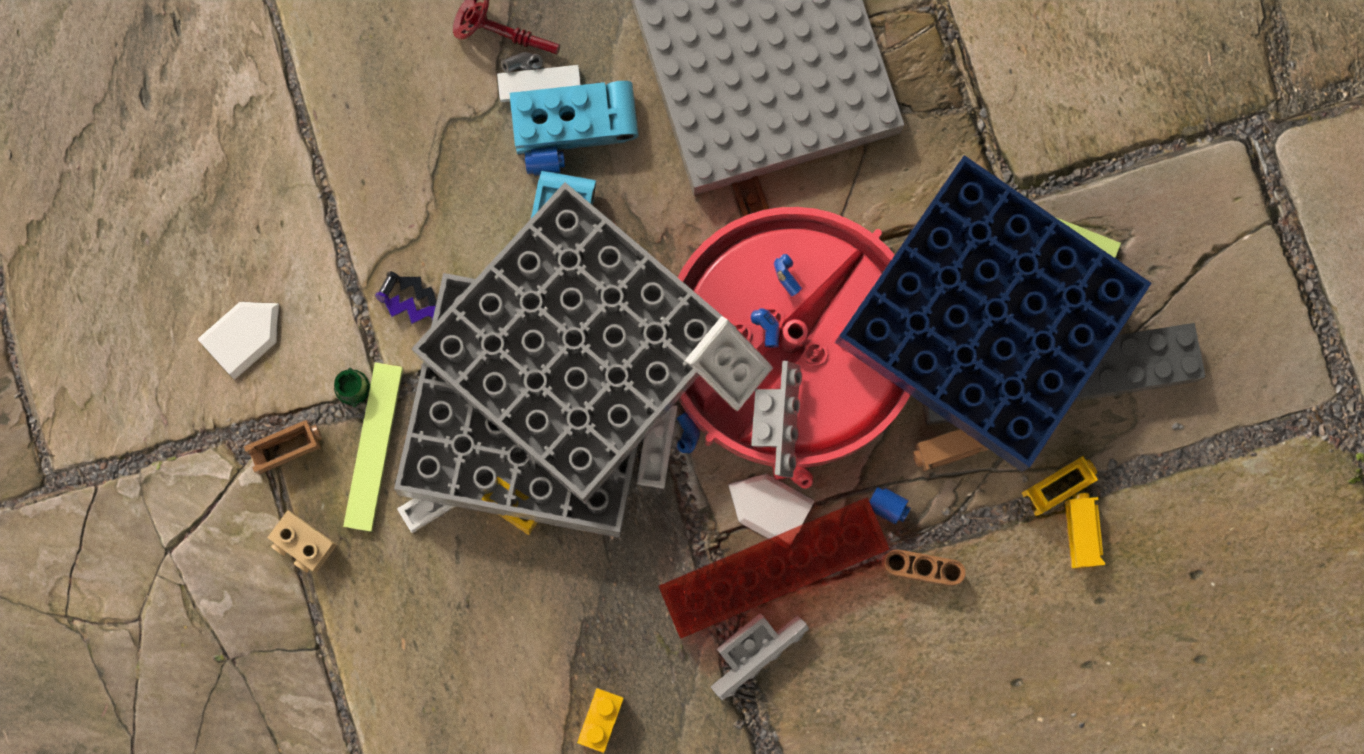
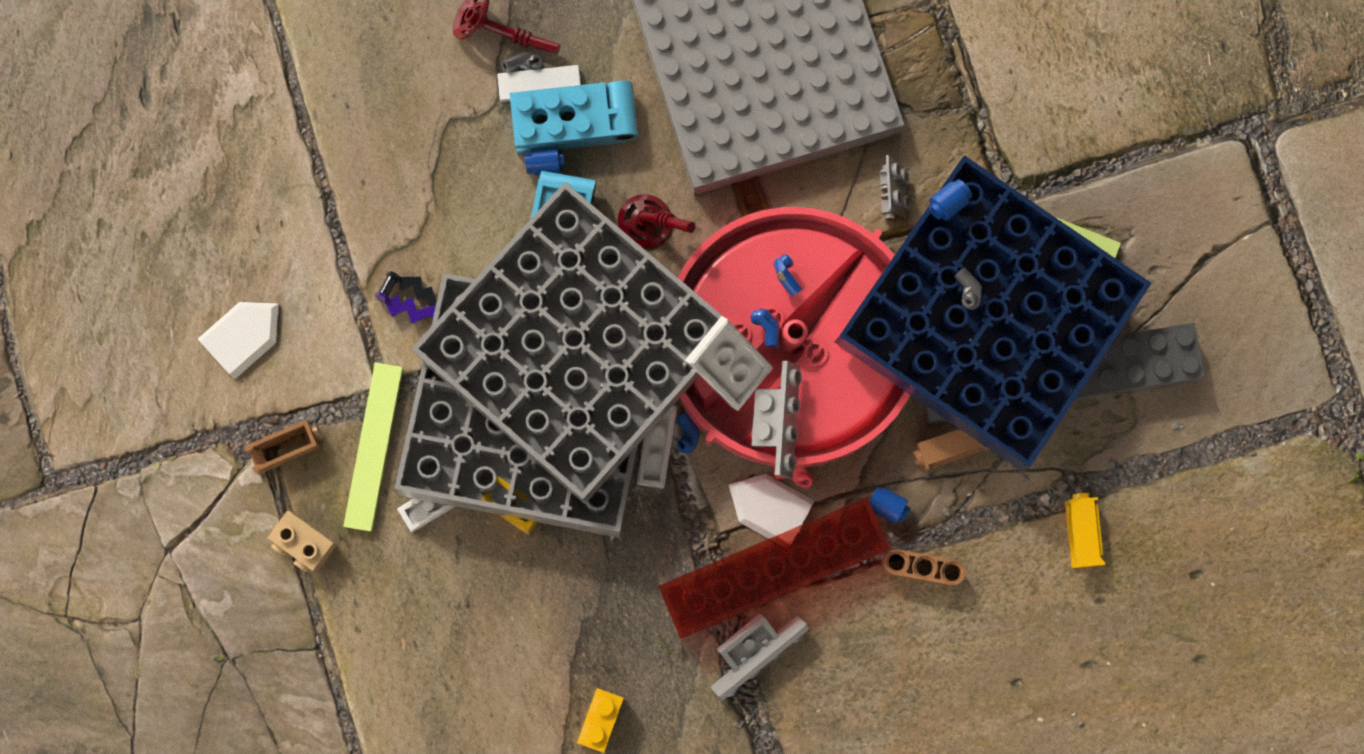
dark green piece [334,367,371,408] -> none
yellow window [1022,456,1098,516] -> none
none -> dark red dish [617,194,696,248]
none -> light grey hinge [880,155,910,220]
none -> blue brick [929,179,972,221]
none -> flat silver arm [954,267,982,310]

